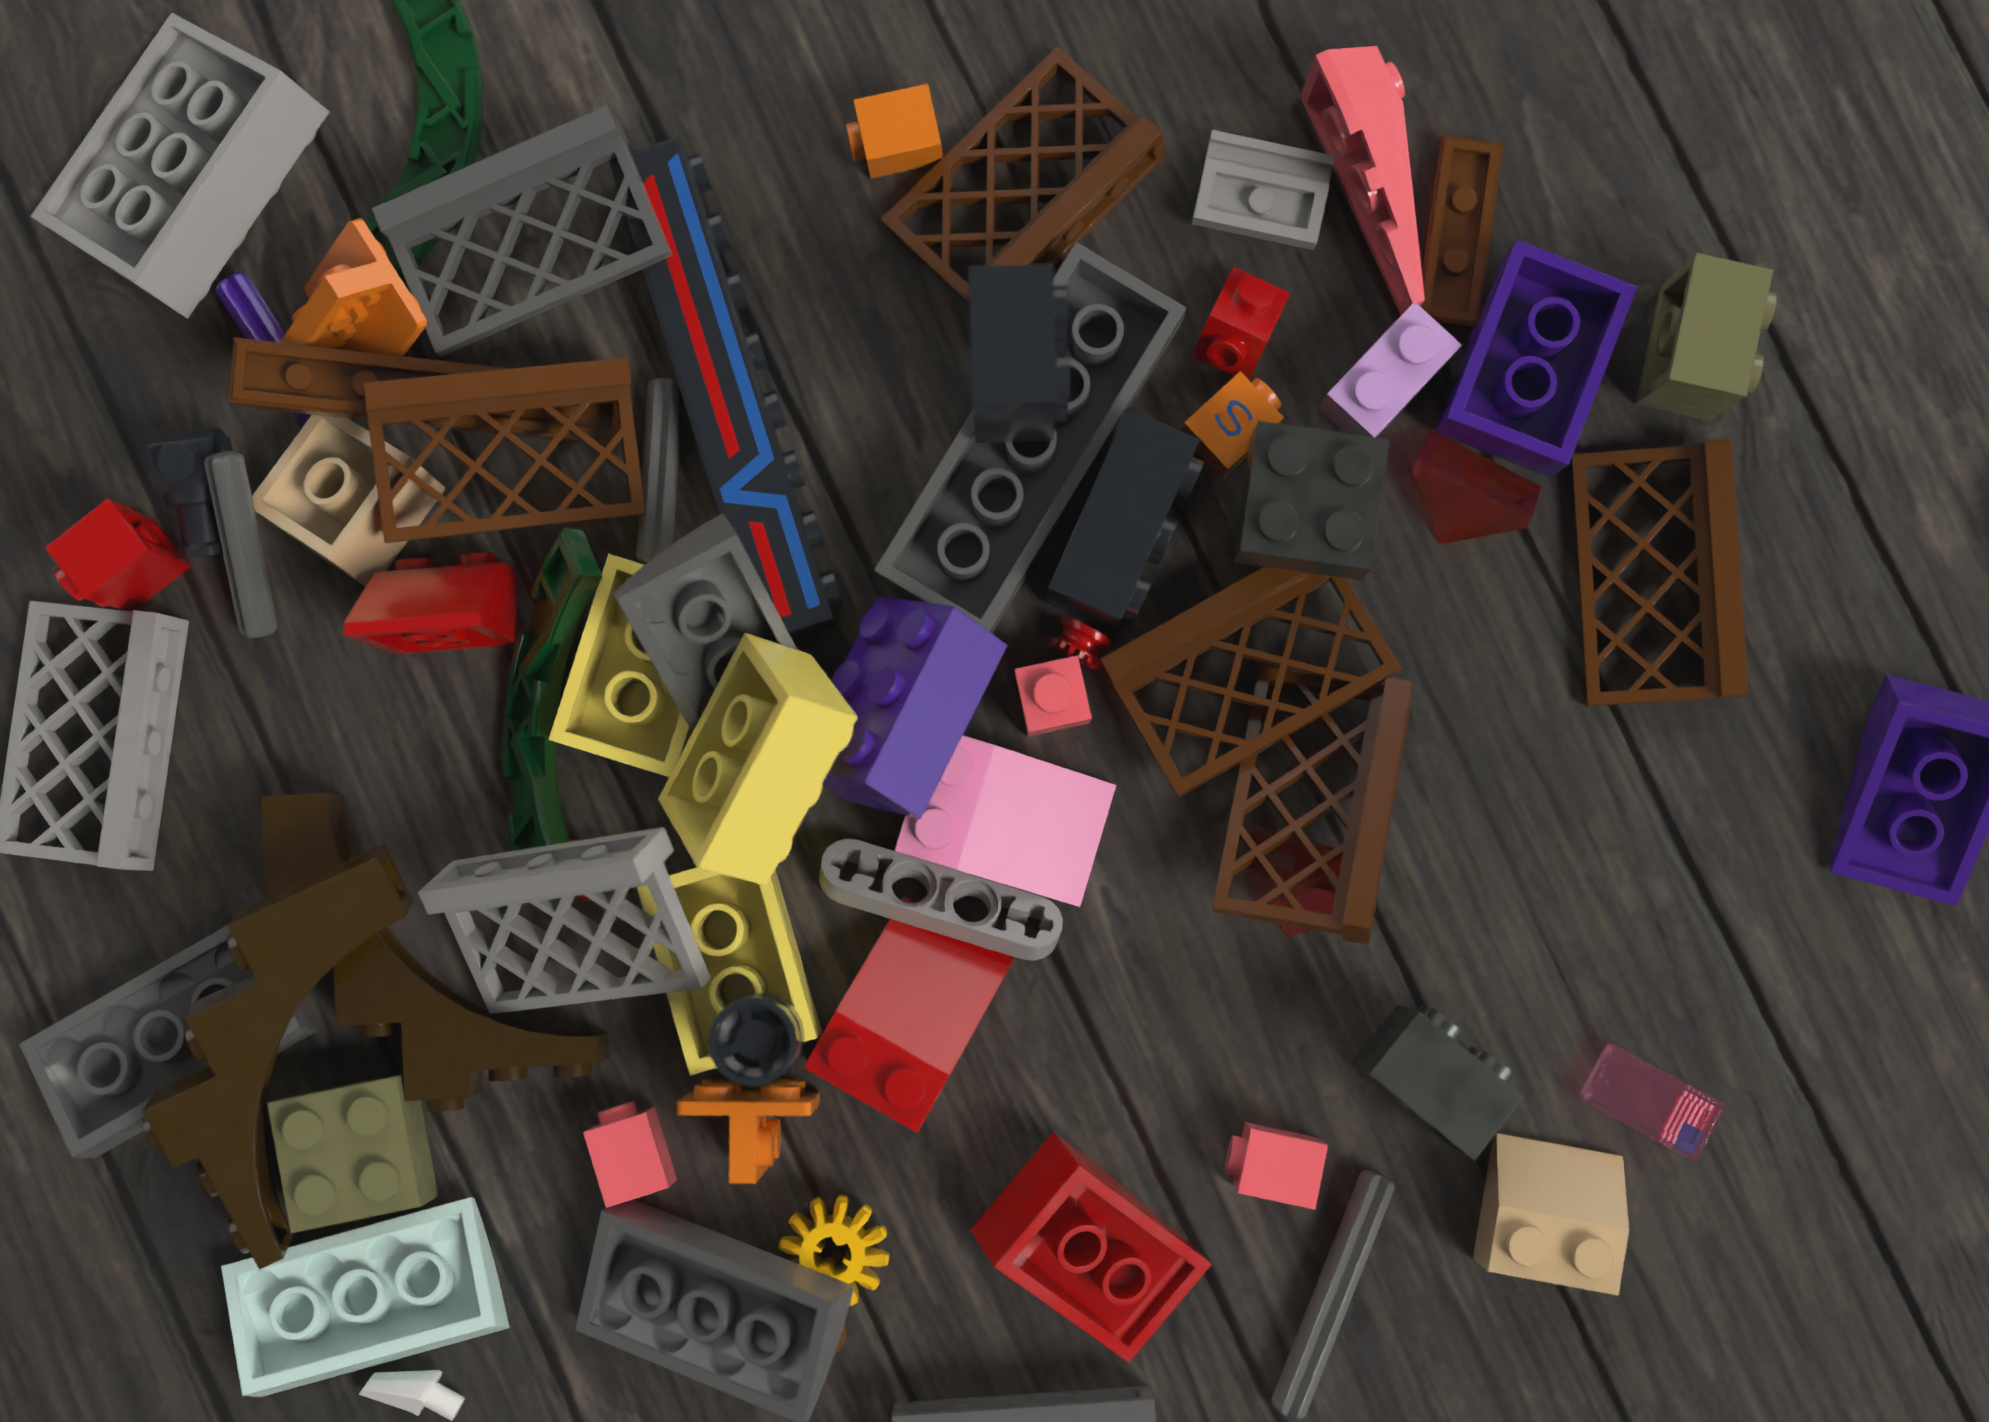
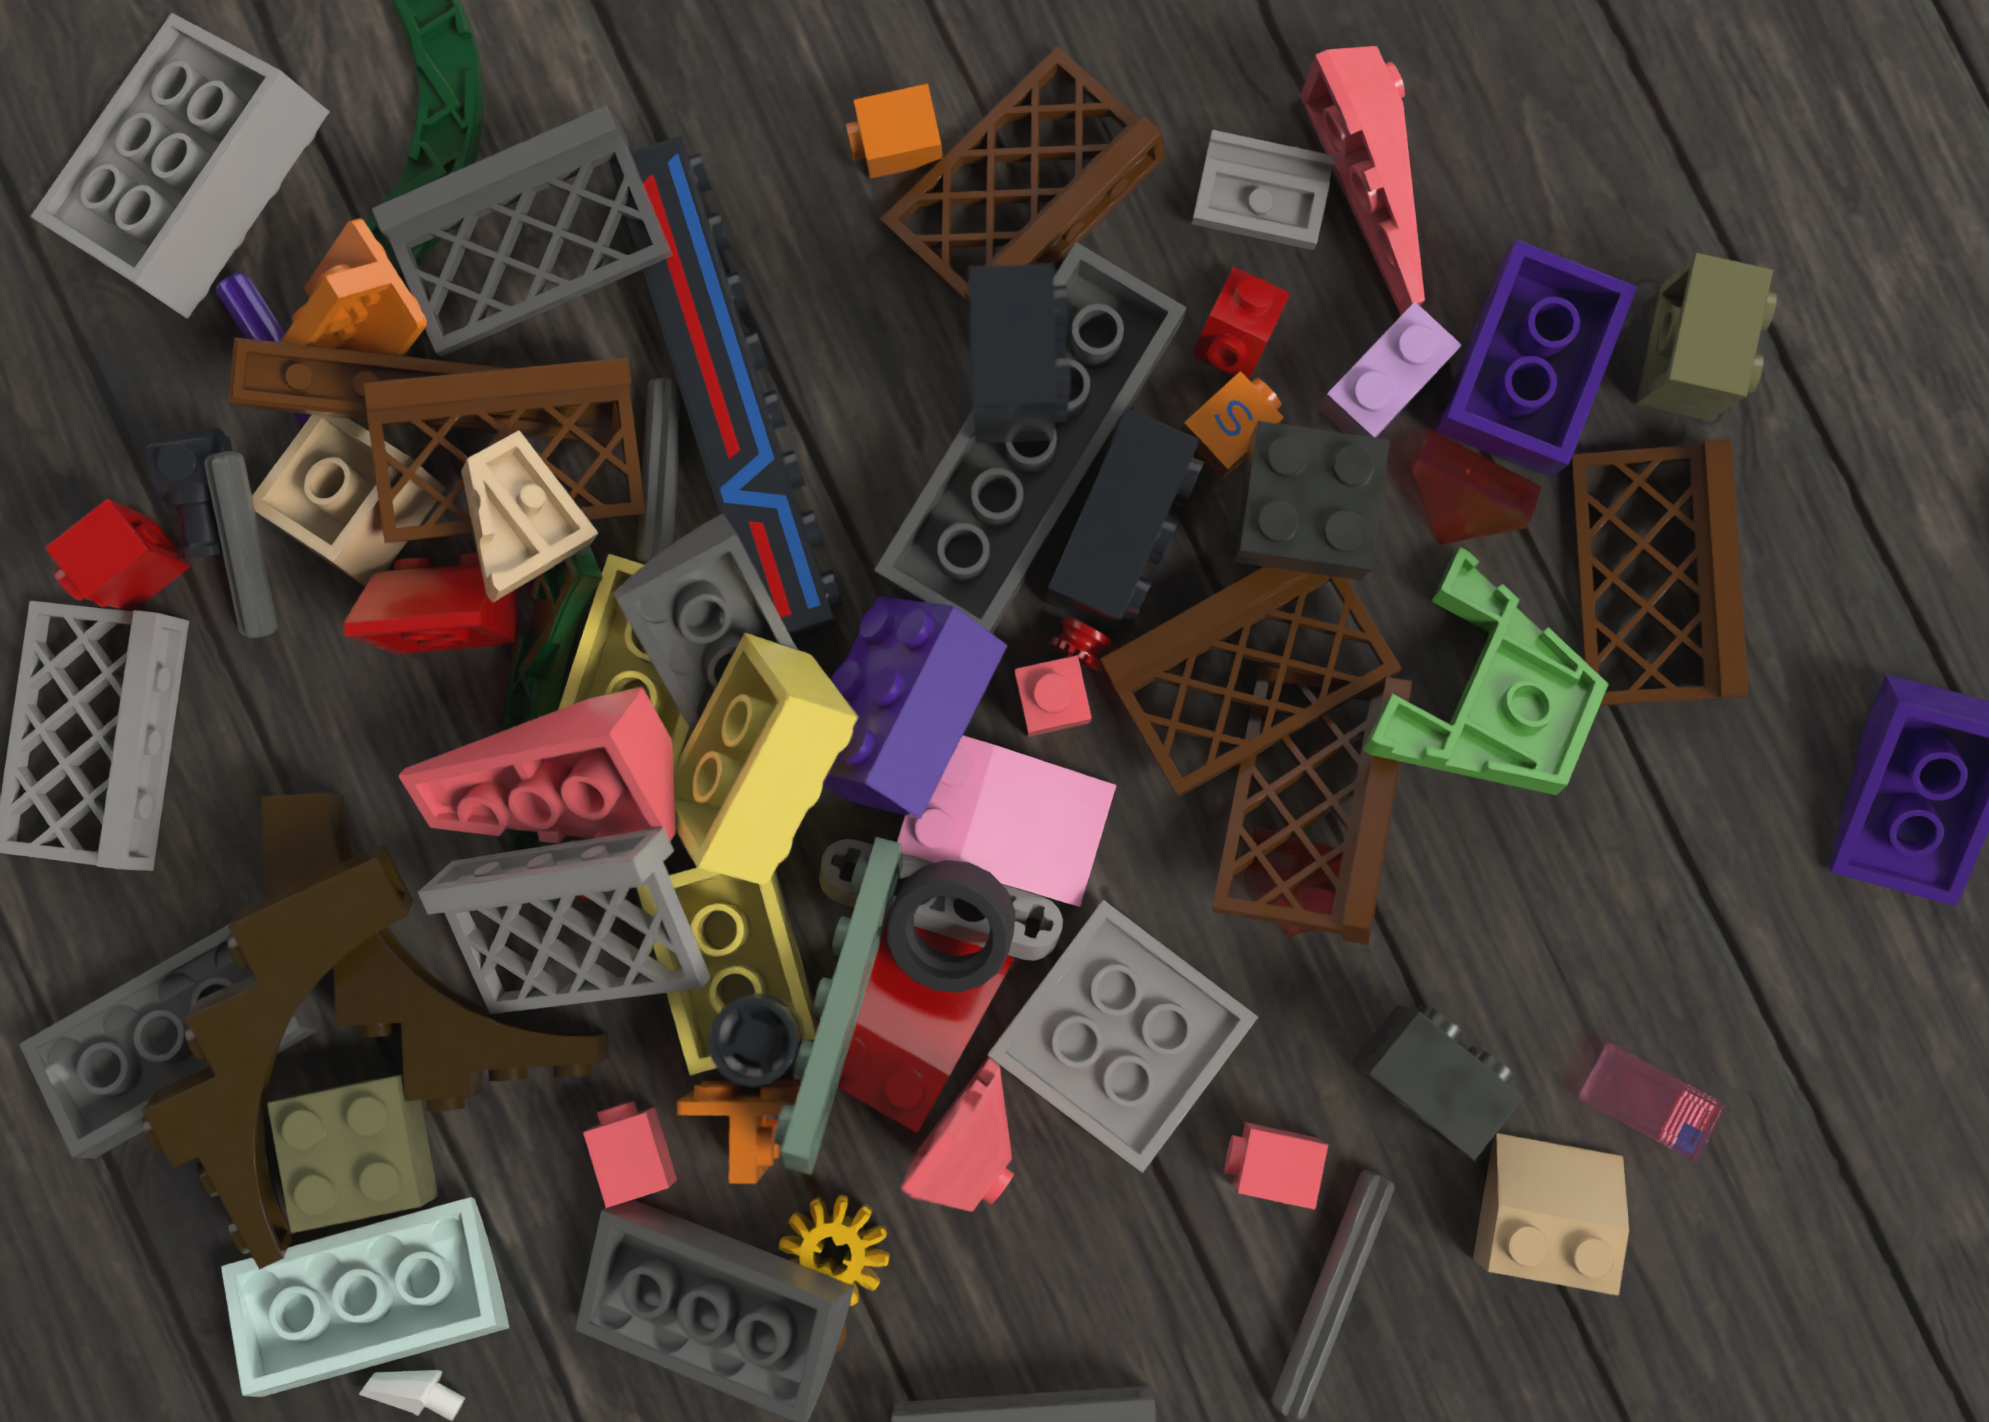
red slope [970,1132,1212,1362] -> none
reddish brown tile [1420,135,1504,331] -> none
none -> coral wedge [398,687,676,844]
none -> tan wing [461,431,598,602]
none -> sand green plate [774,837,903,1175]
none -> black tyre [887,860,1015,993]
none -> coral wedge [902,1056,1014,1212]
none -> light grey plate [987,900,1258,1173]
none -> bright green wing [1363,547,1609,795]

